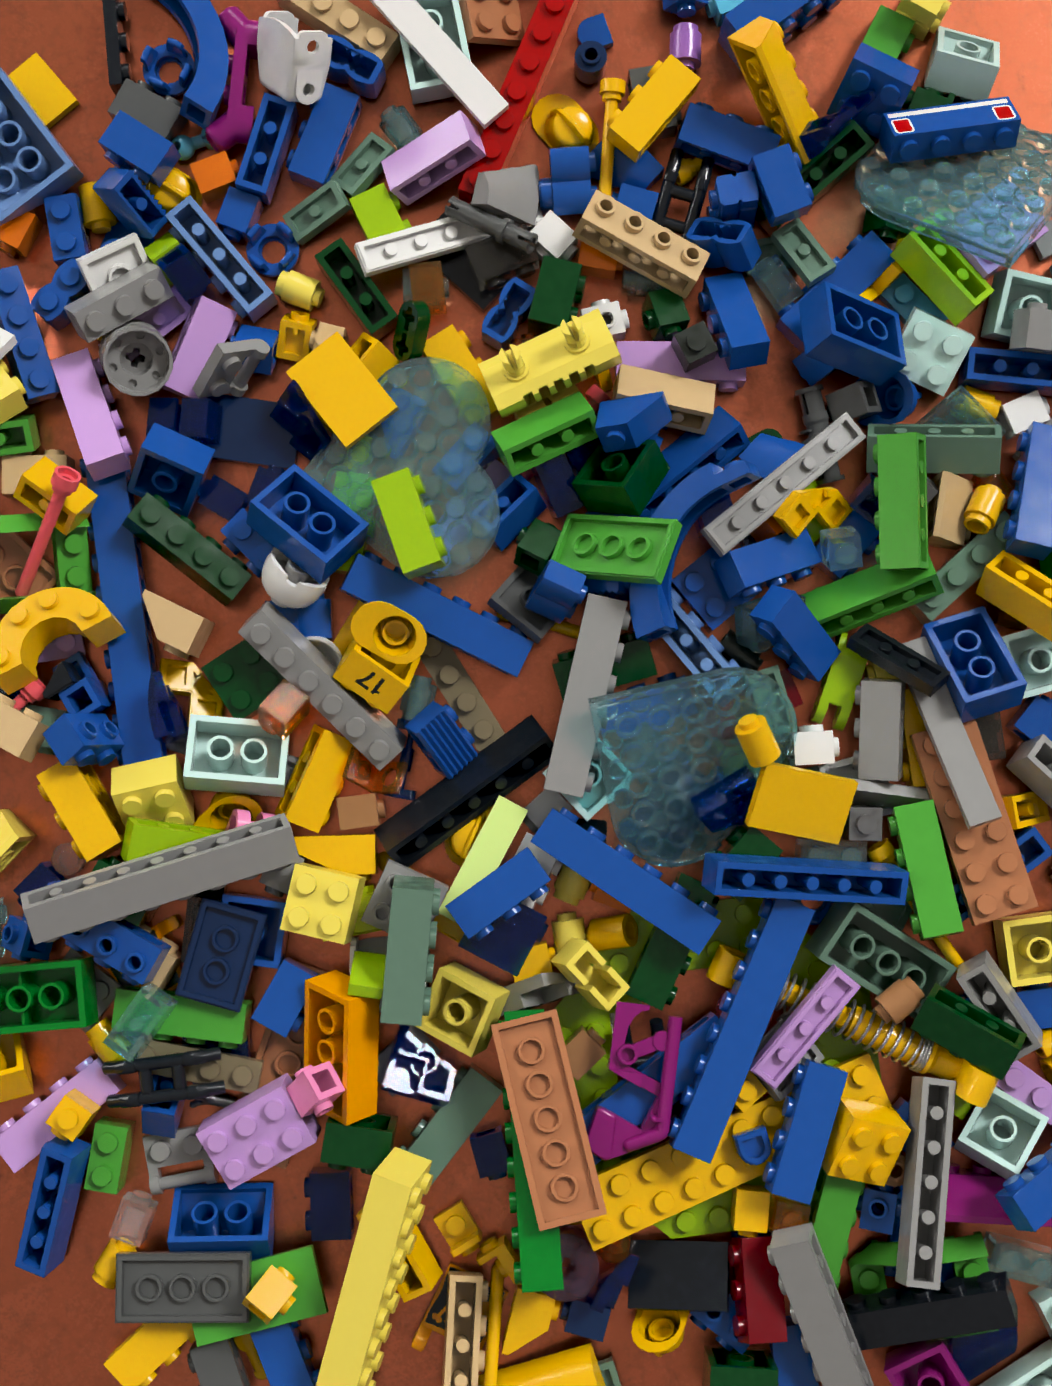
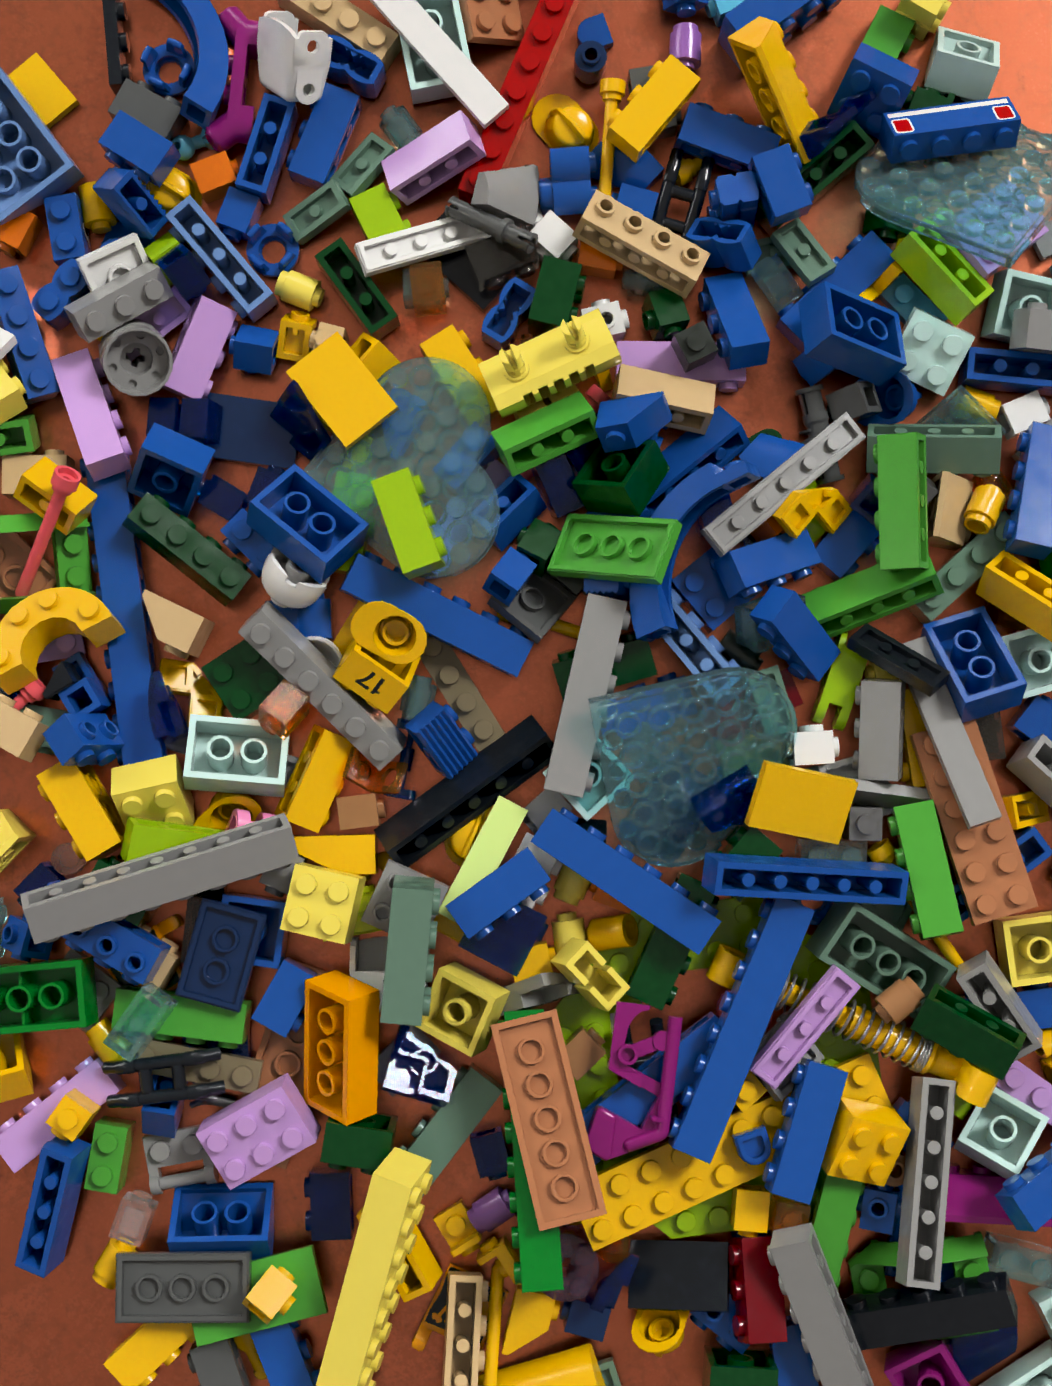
light grey plate [192,339,270,398] -> none
bright pink brick [286,1061,345,1118] -> none
lime tile [347,950,386,1000] -> none
dark green beam [393,300,430,362] -> none
blue brick [524,559,588,624] -> none
yellow brick [734,713,781,768] -> none
clear light blue brick [819,525,863,572] -> none
none -> medium lavender brick [467,1186,516,1234]
none -> blue brick [482,546,537,607]

